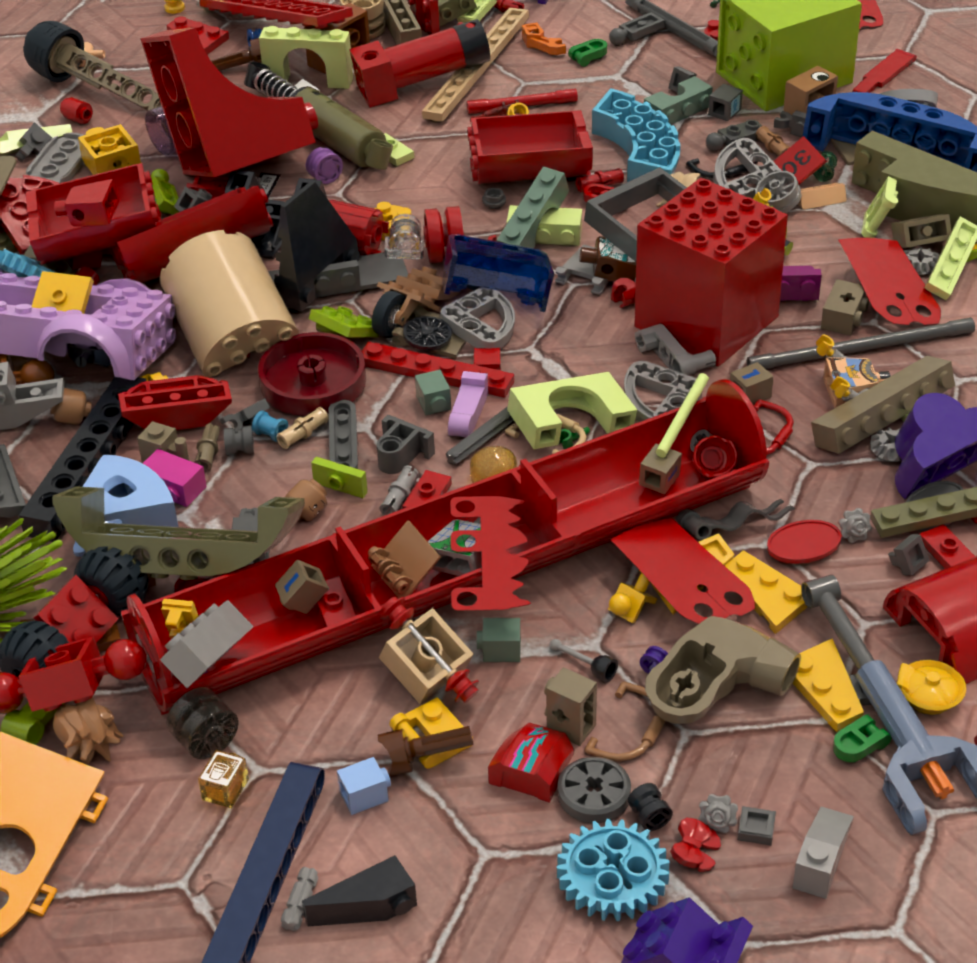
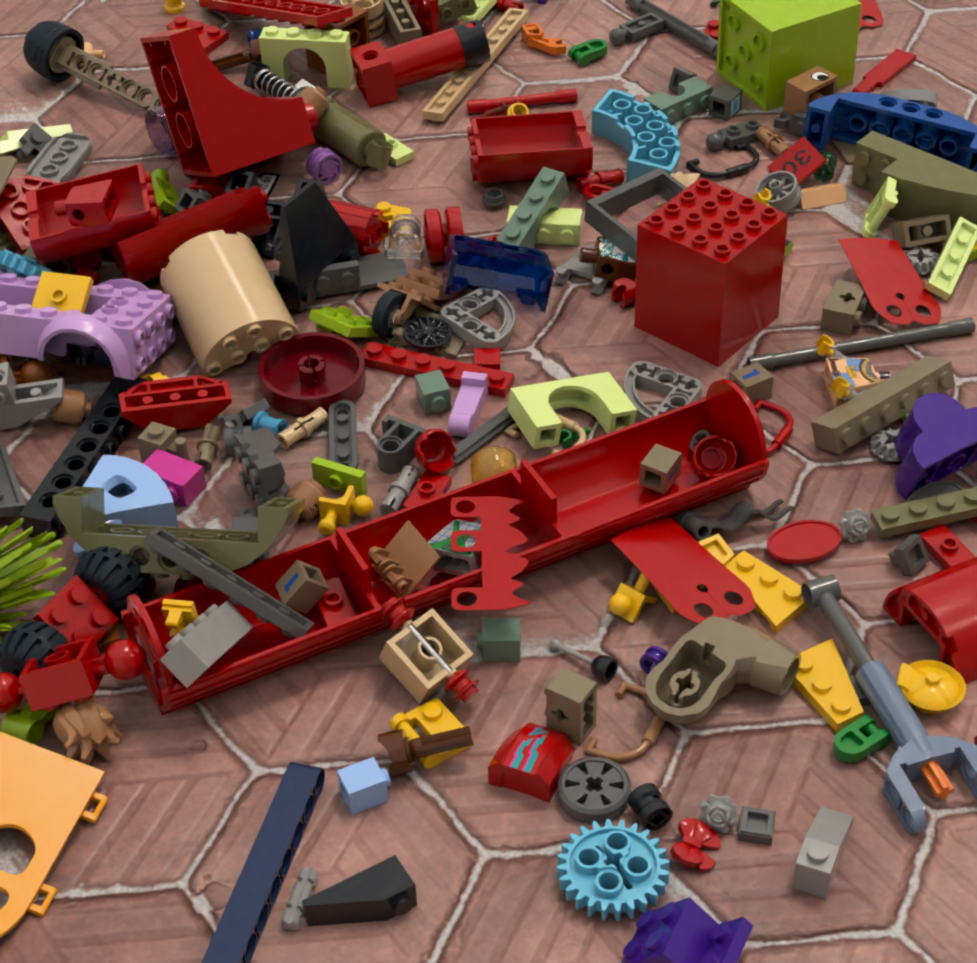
red brick [60,97,93,124] -> none
yellow brick [78,124,141,175] -> none
clear smoke wheel [166,687,239,759] -> none
clear yellow brick [198,750,249,809] -> none
light grey beam [635,324,716,375] -> none
yellowish green bar [655,373,709,458] -> none
light grey beam [713,138,782,198] -> none
magenta bracket [780,266,822,301] -> none
none -> dark grey plate [143,526,315,639]
none -> dark grey piece [233,427,290,507]
none -> medium nougat head [299,86,329,119]
none -> yellow piece [318,485,374,535]
none -> red hair [414,429,457,473]

